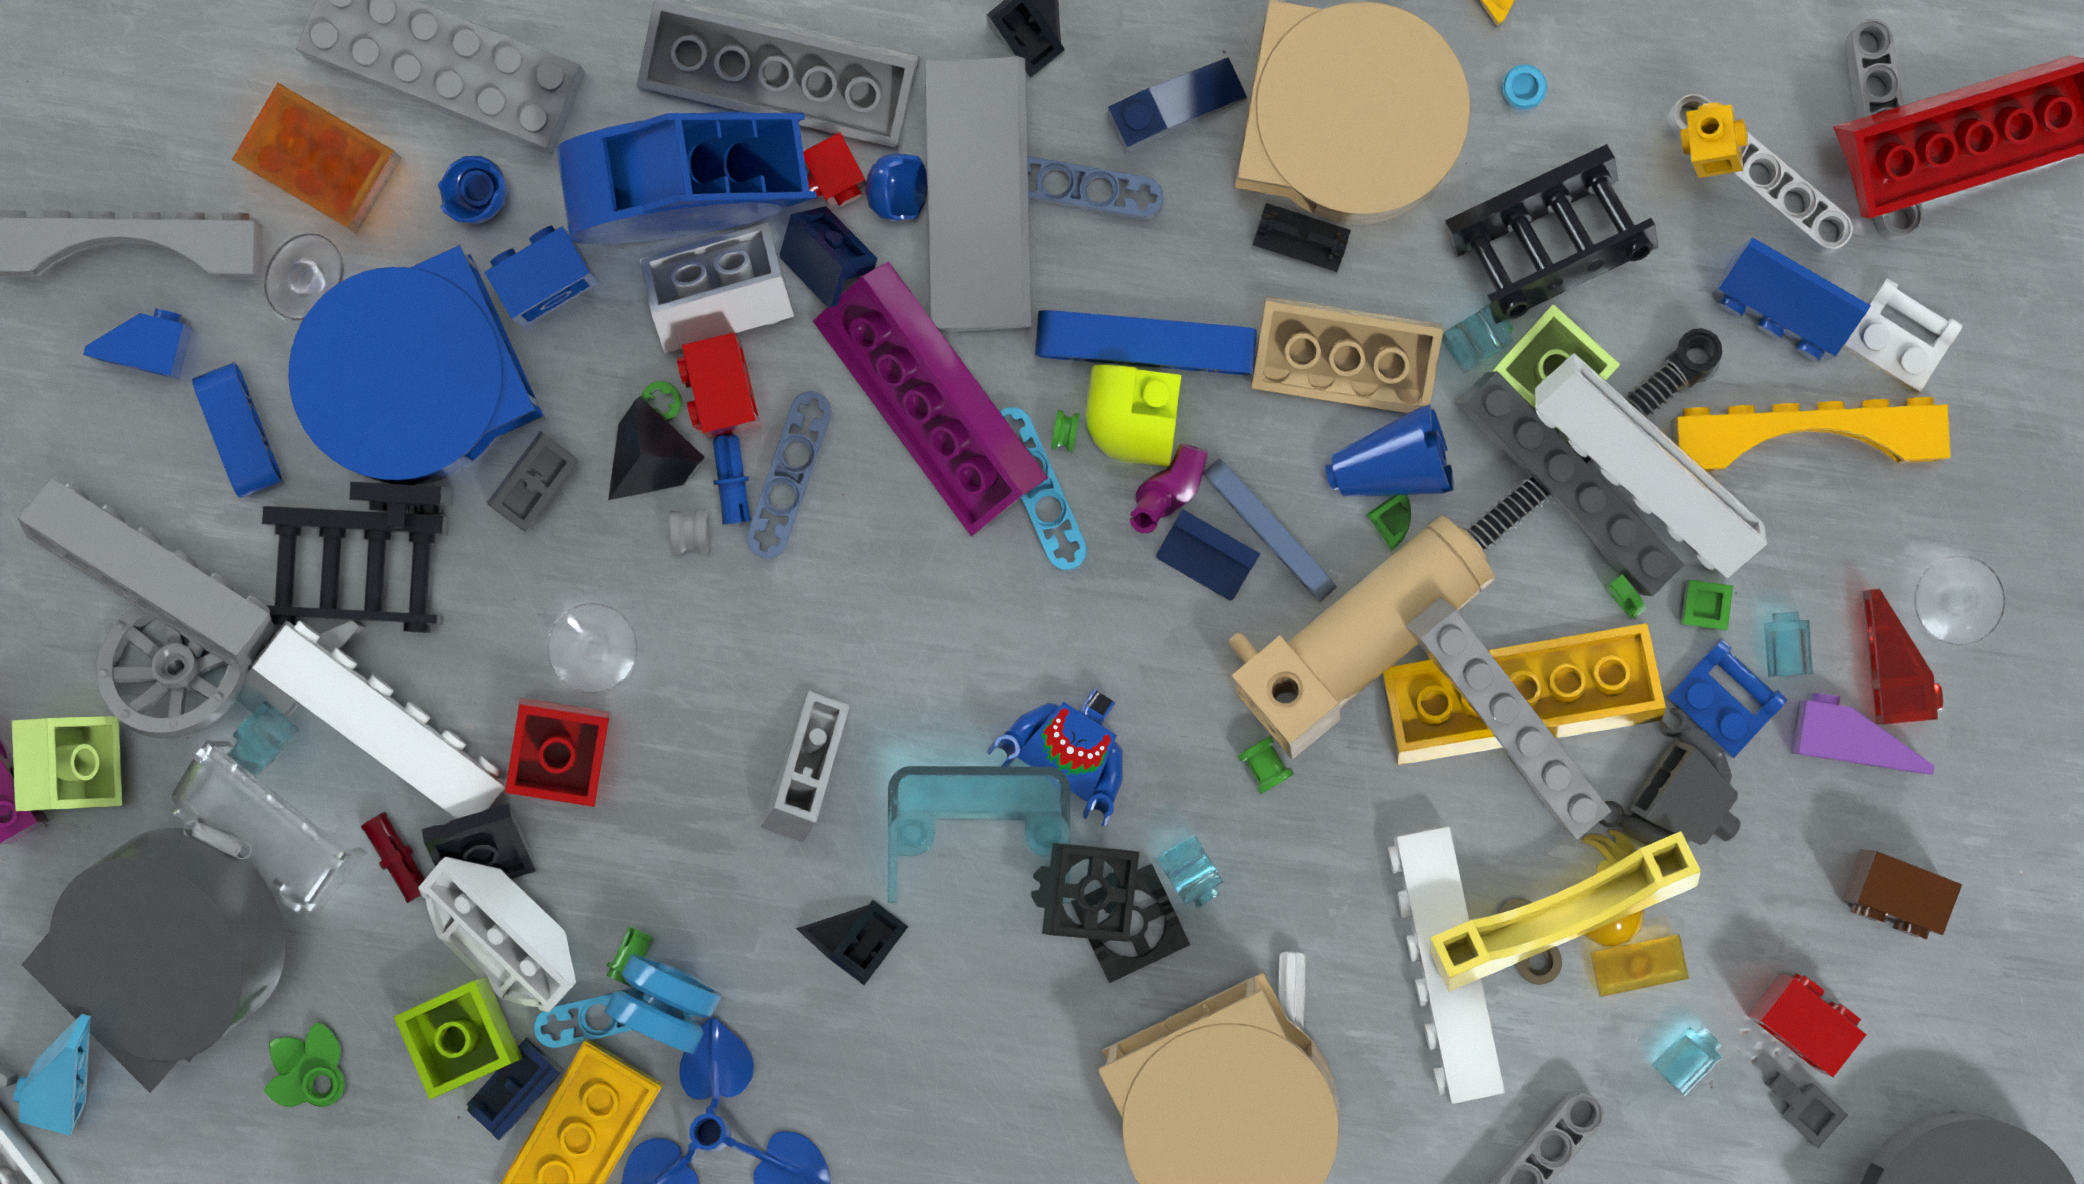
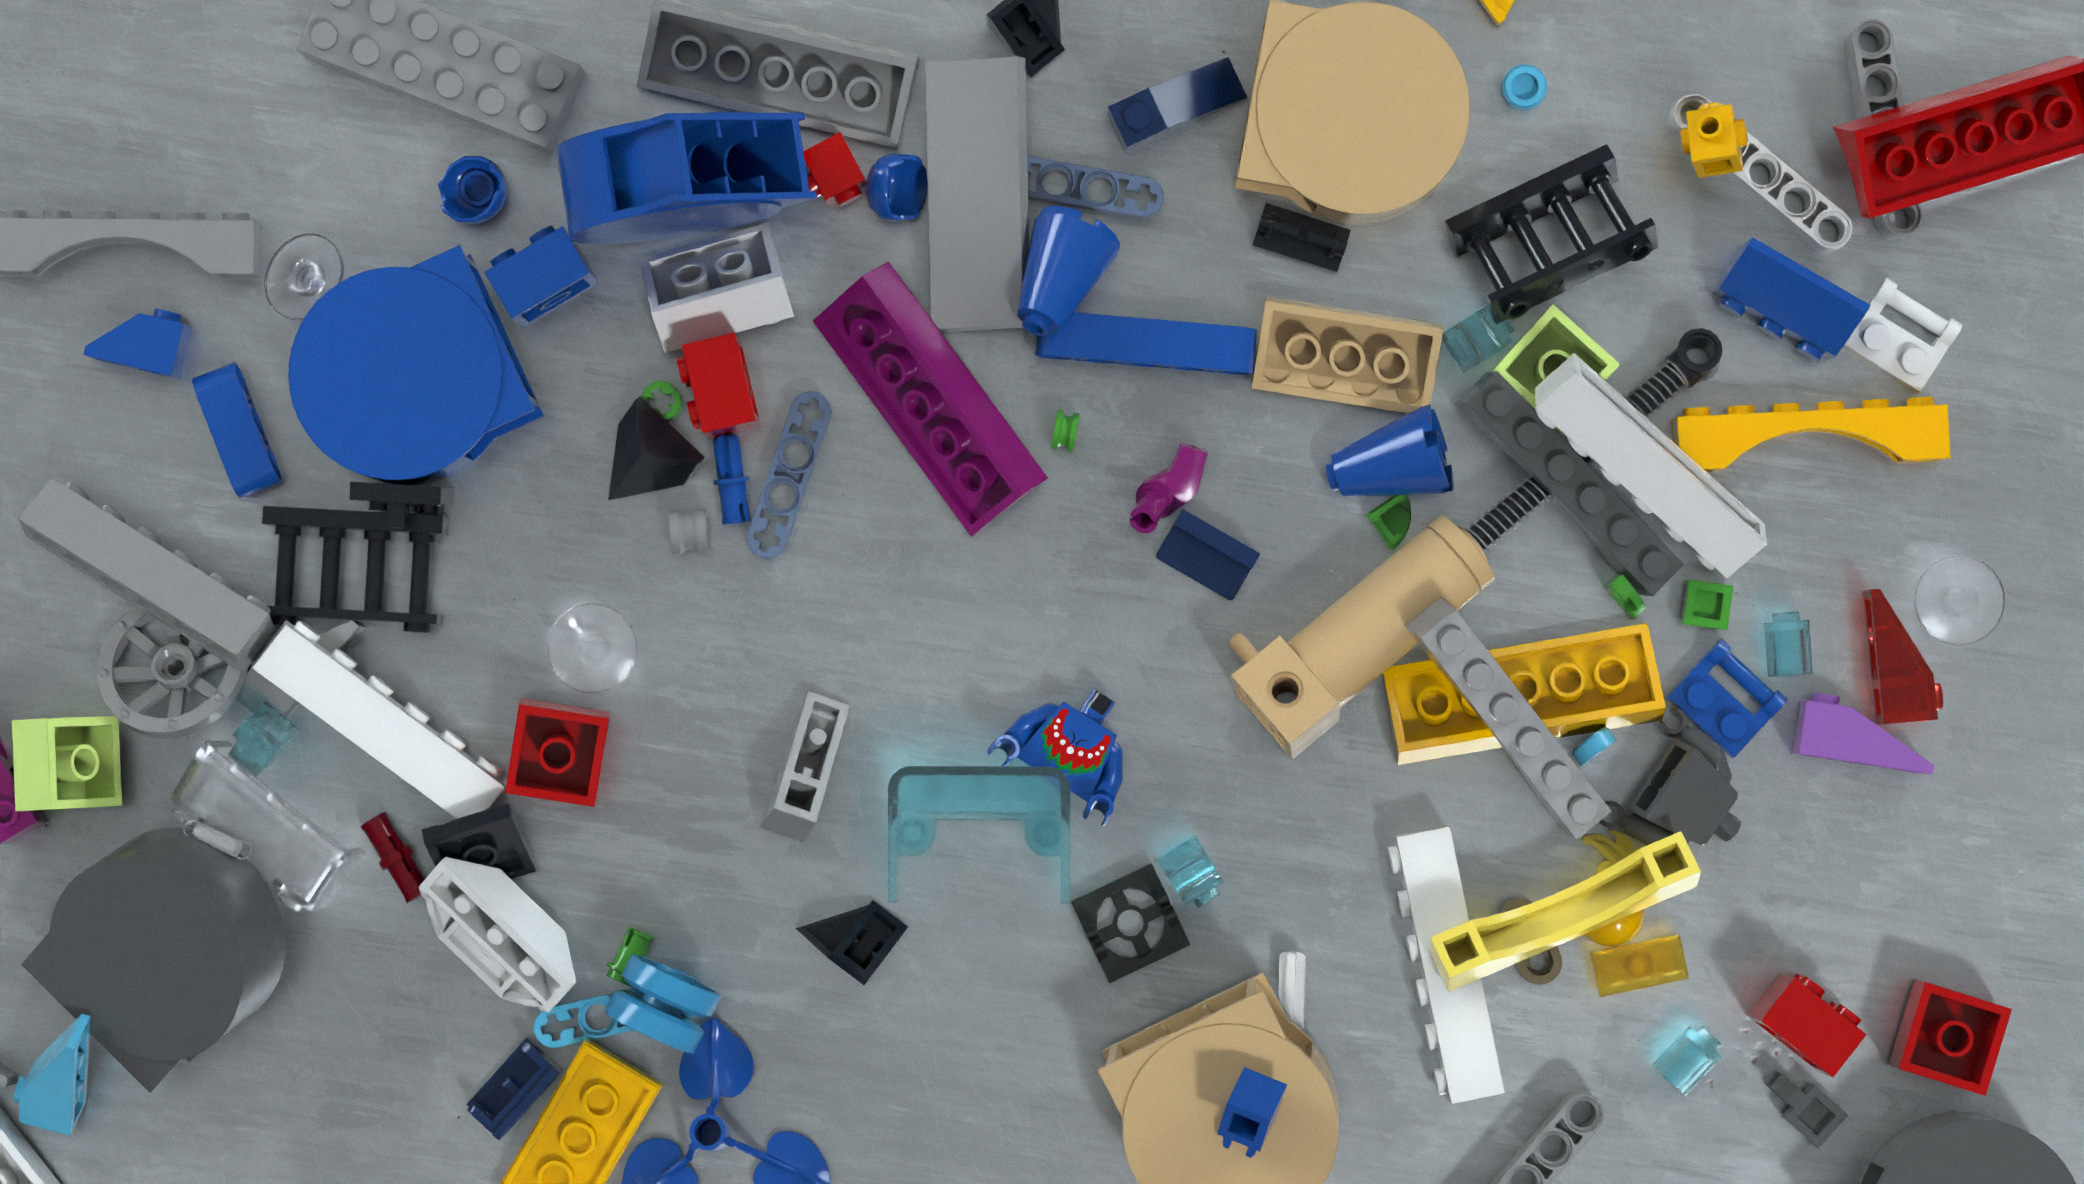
clear orange brick [232,82,402,234] -> none
bright green plate [264,1022,345,1107] -> none
lime brick [393,976,523,1100] -> none
dark grey hinge [487,431,579,532] -> none
dark blue panel [779,206,878,308] -> none
medium azure beam [1000,407,1087,571] -> none
pearl dark grey piece [1031,843,1139,942] -> none
neon yellow brick [1086,365,1181,468] -> none
sand blue beam [1203,458,1337,602] -> none
bright green bush [1237,735,1294,794] -> none
reddish brown brick [1841,849,1962,940] -> none
none -> blue cone [1017,206,1120,336]
none -> blue brick [1217,1067,1287,1158]
none -> medium azure tile [1572,727,1617,767]
none -> red brick [1888,979,2012,1096]

